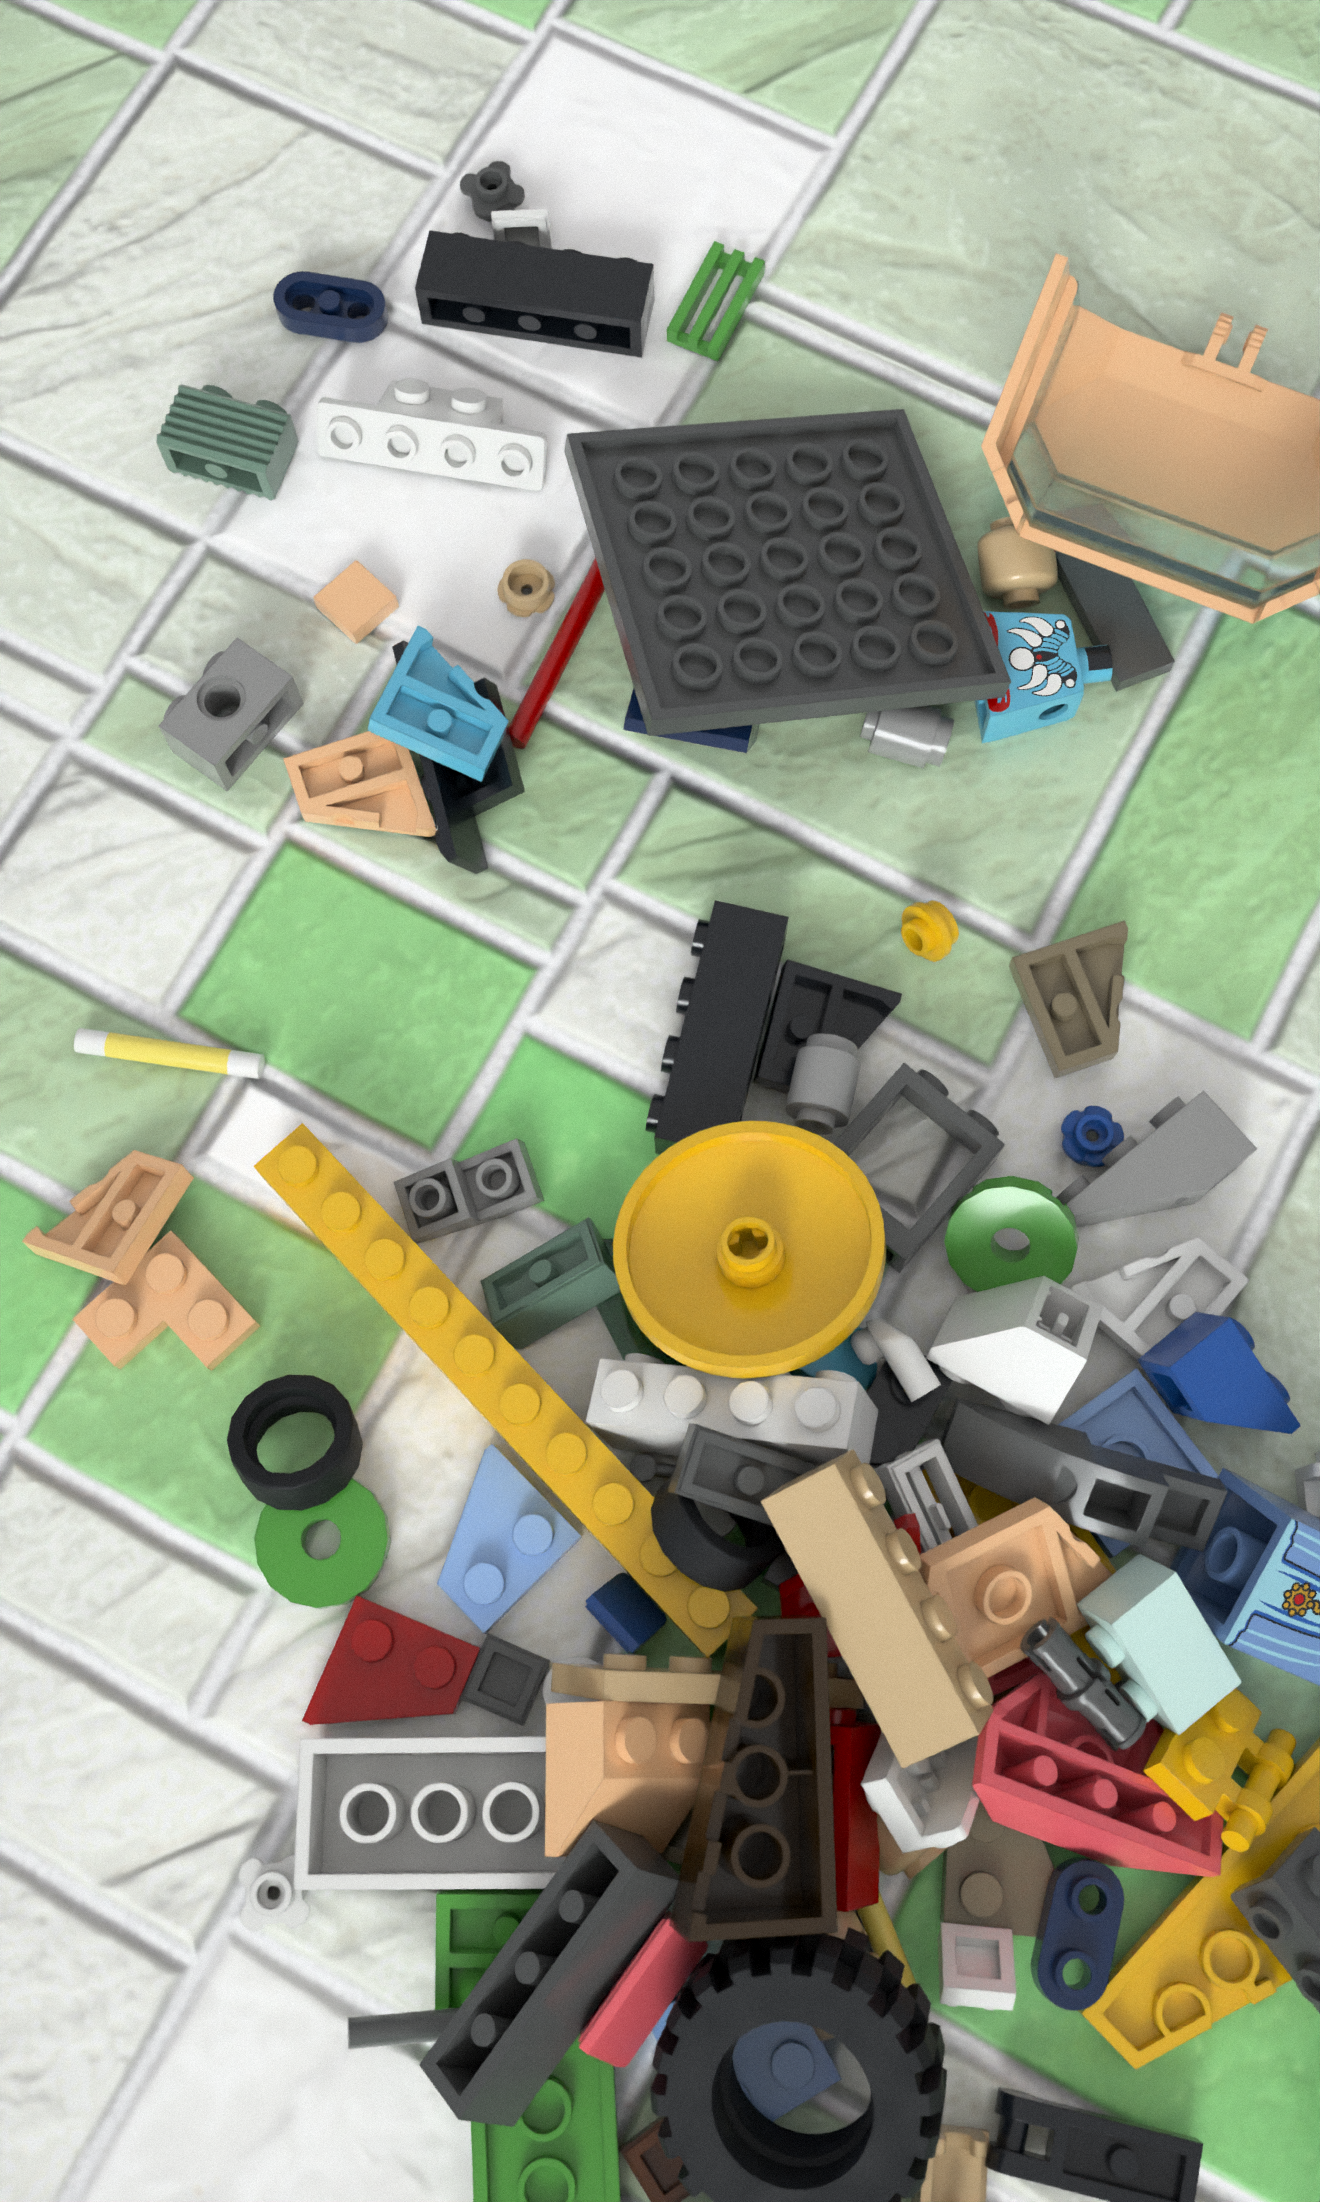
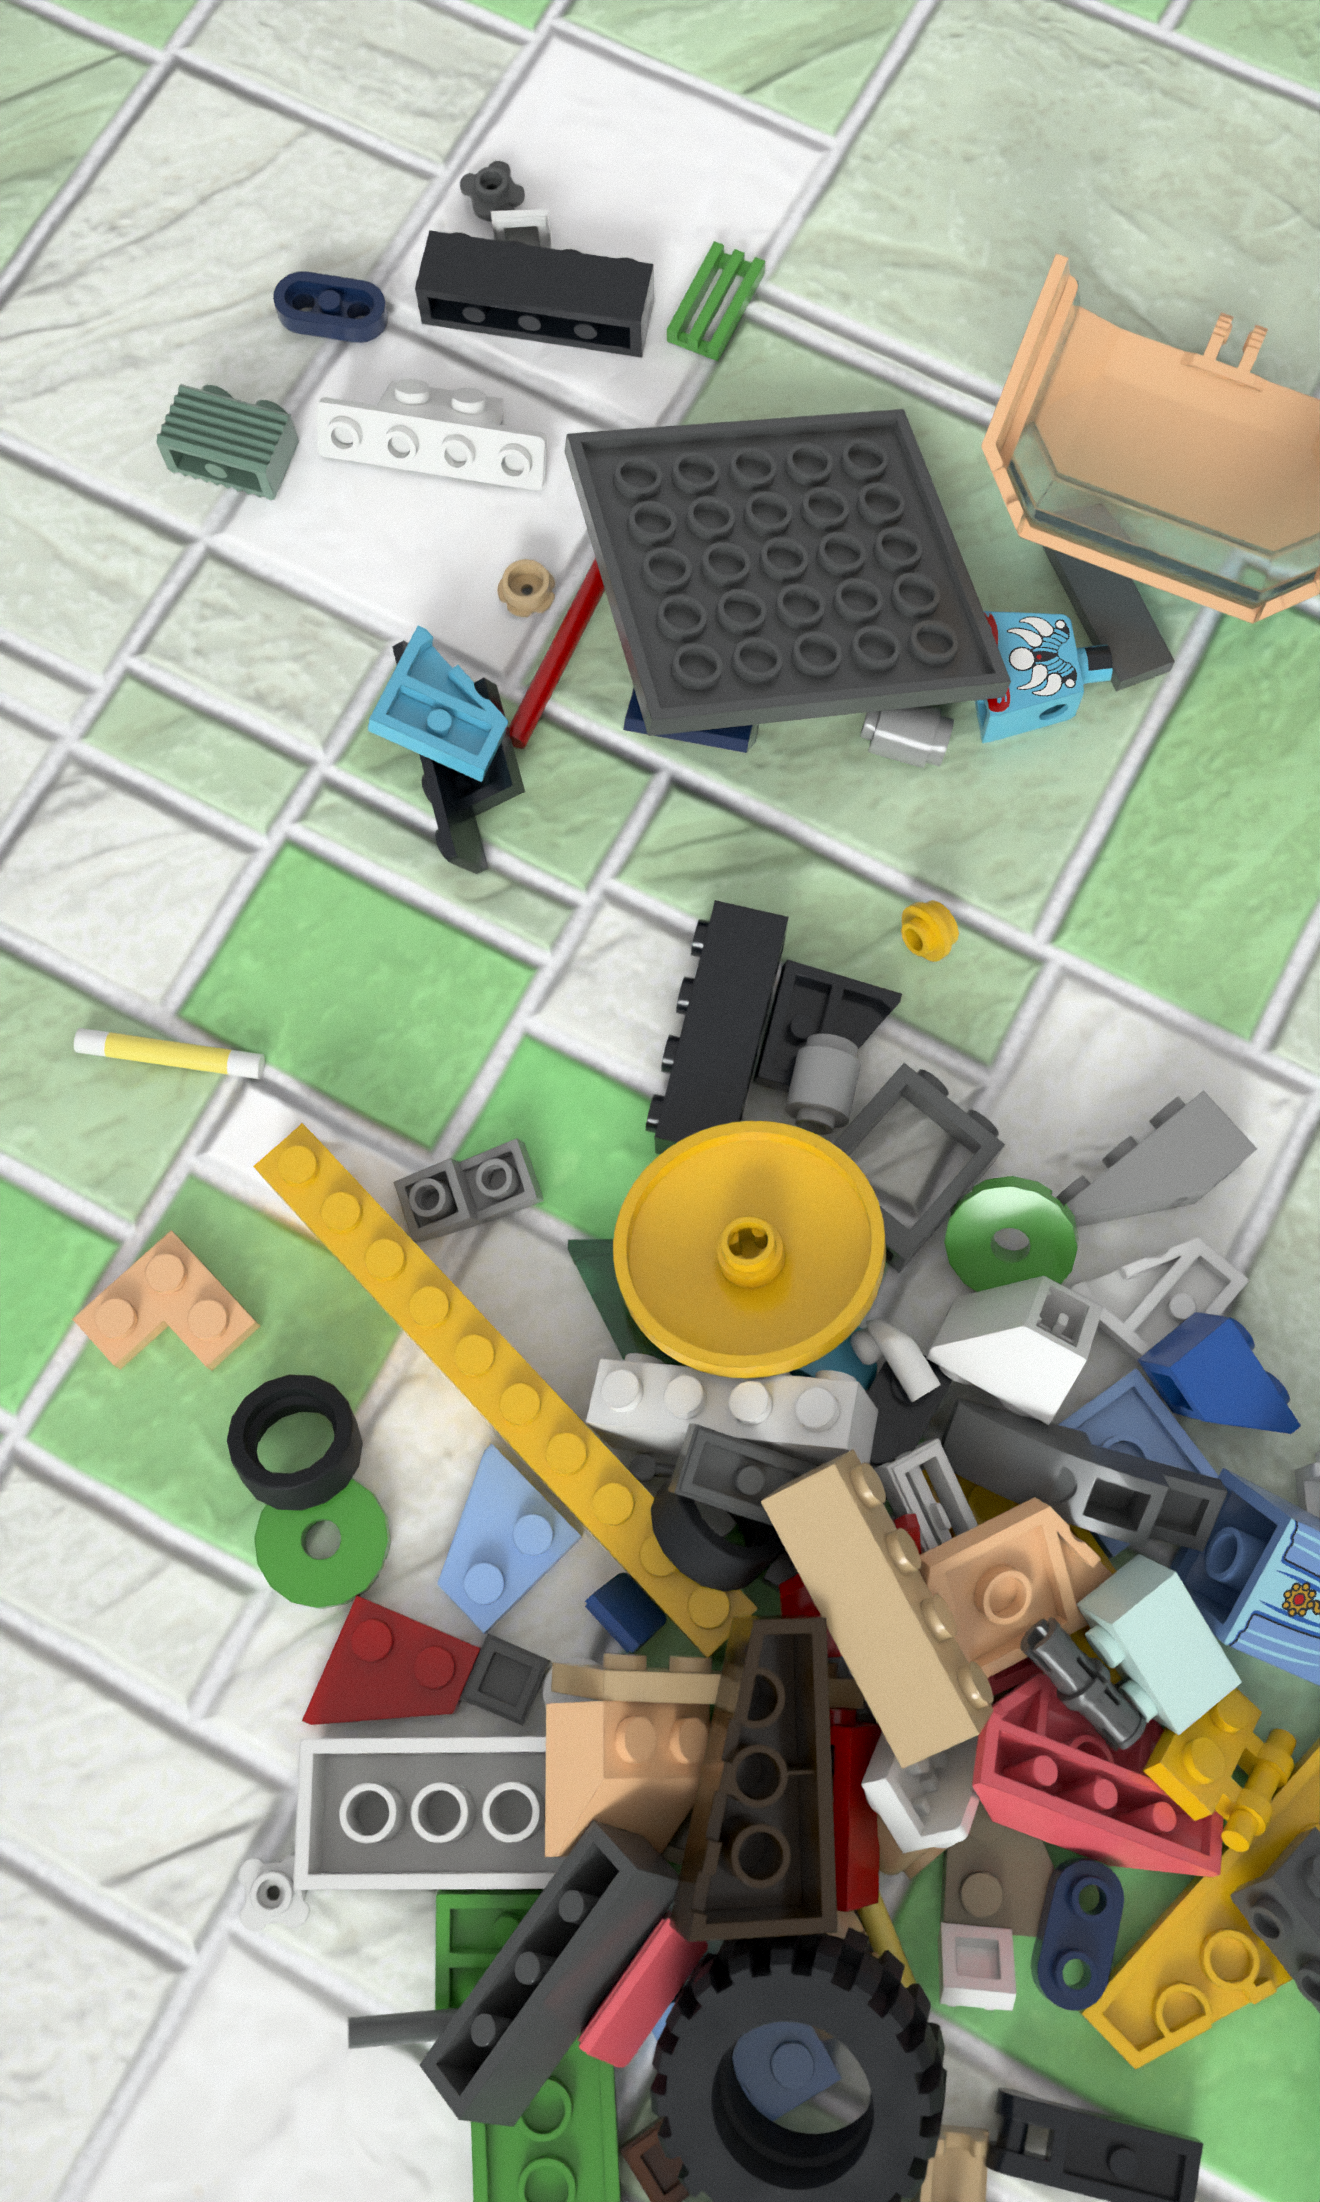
light nougat wing [22,1150,194,1286] -> none
light grey brick [159,637,303,791] -> none
light nougat wing [283,731,436,837] -> none
light nougat tile [313,560,399,644] -> none
sand green slope [480,1217,621,1349] -> none
tan head [977,516,1058,609] -> none
dark tan wing [1009,920,1128,1078] -> none
blue plate [1061,1105,1124,1168] -> none

